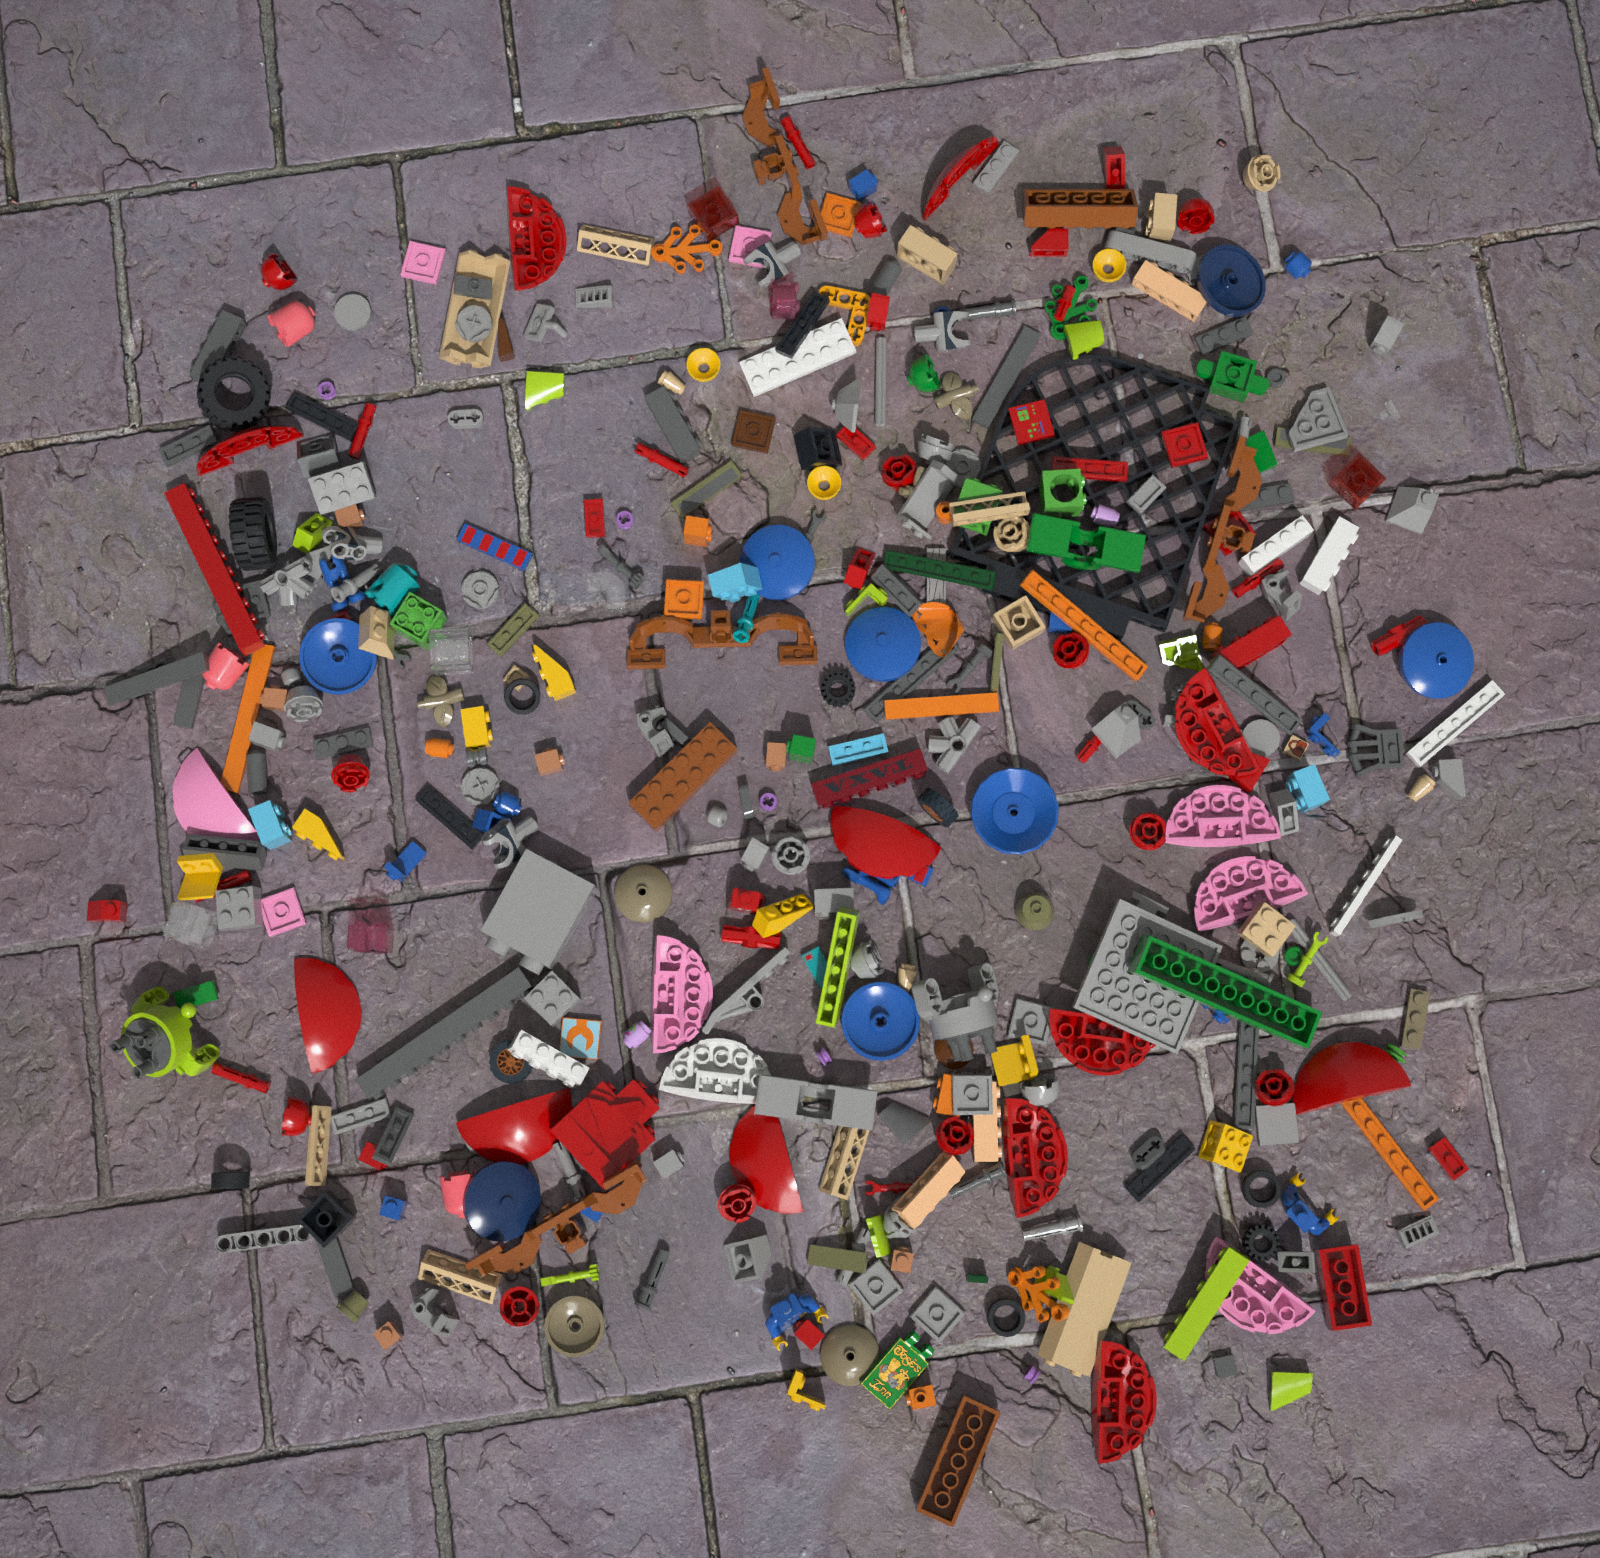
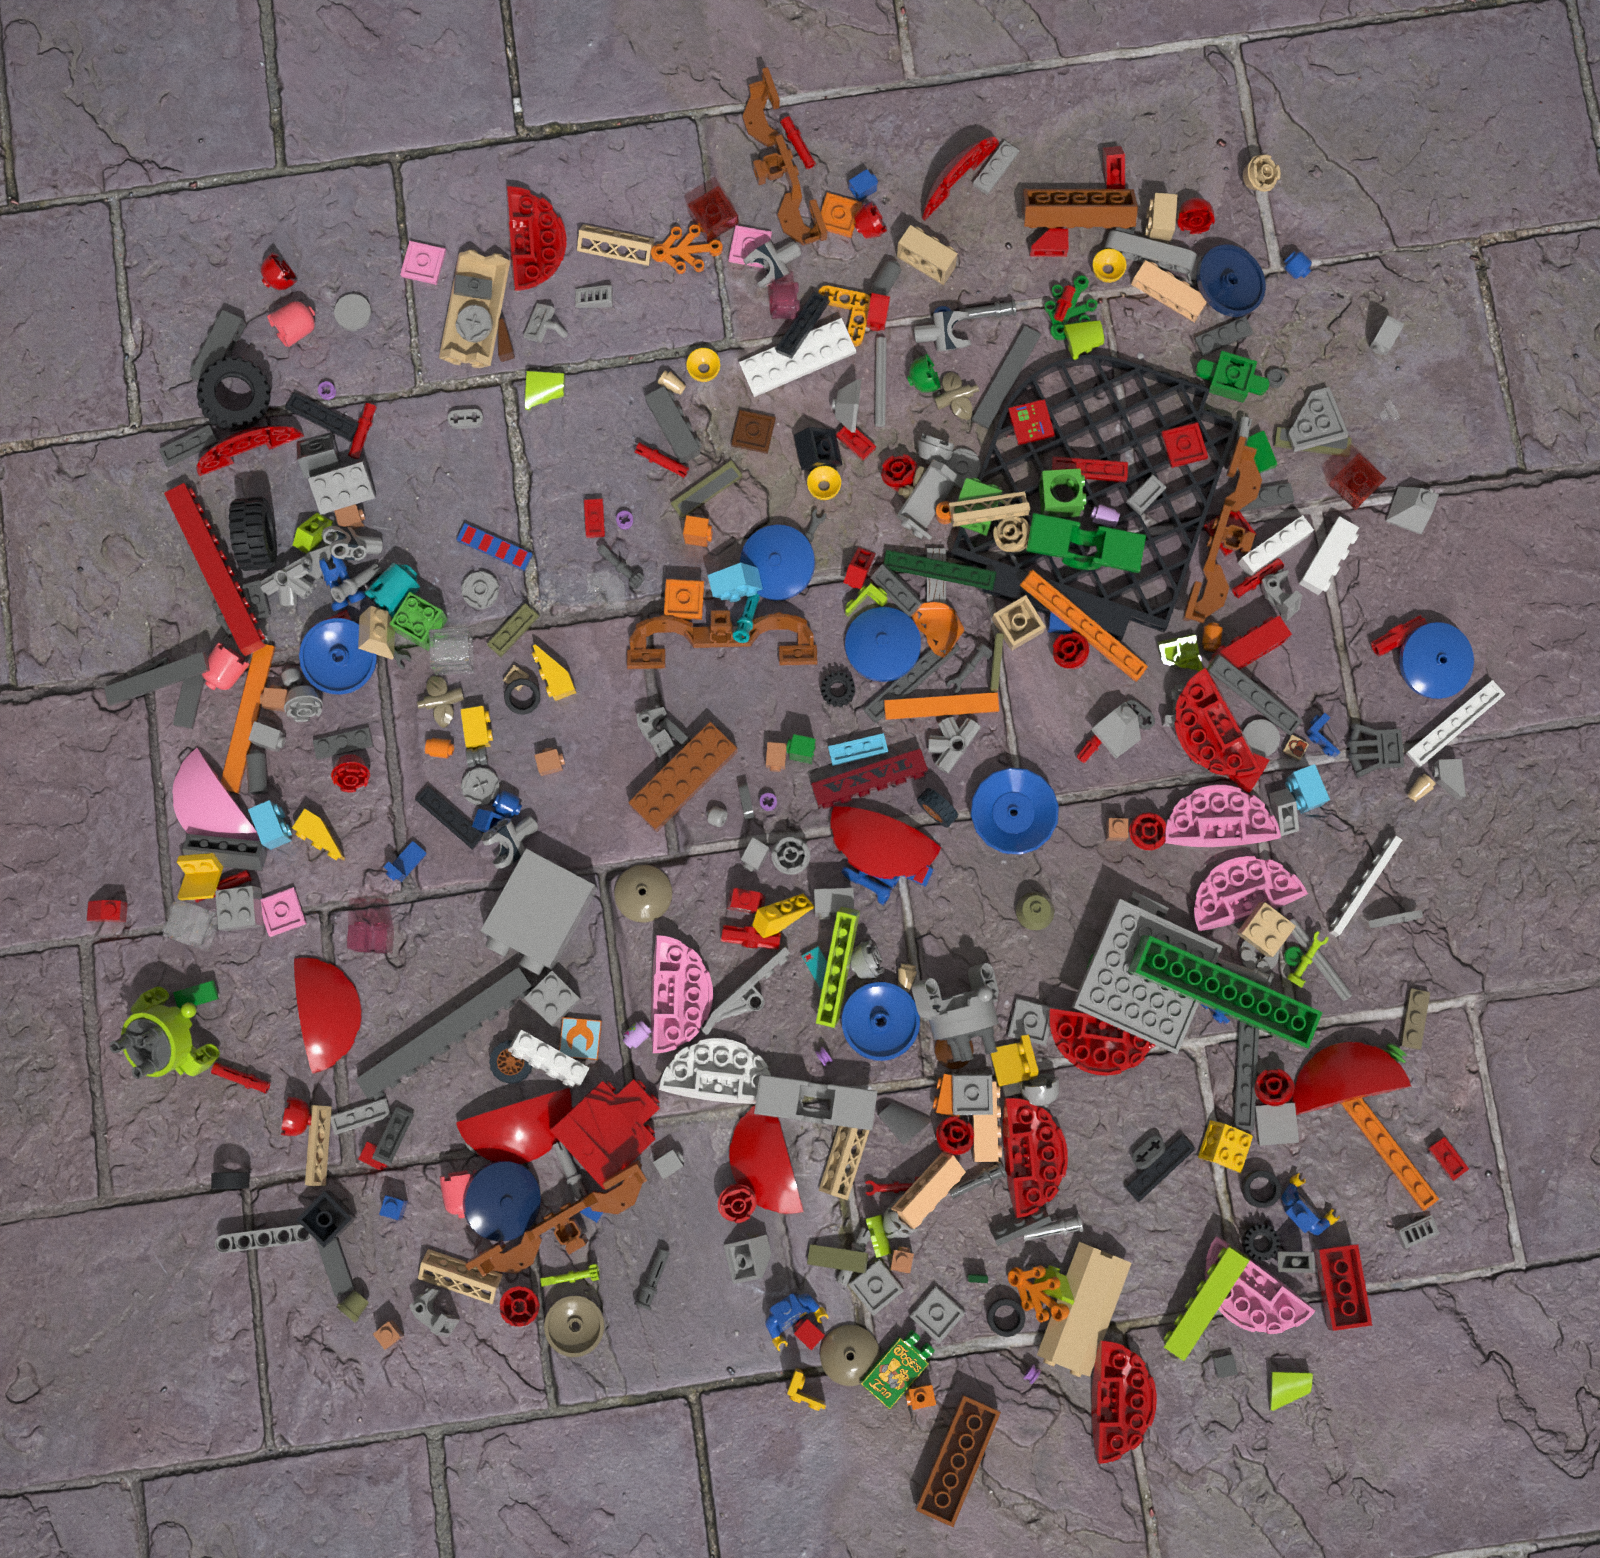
none -> dark grey plate [990,1205,1052,1246]
none -> nougat brick [1106,818,1128,841]

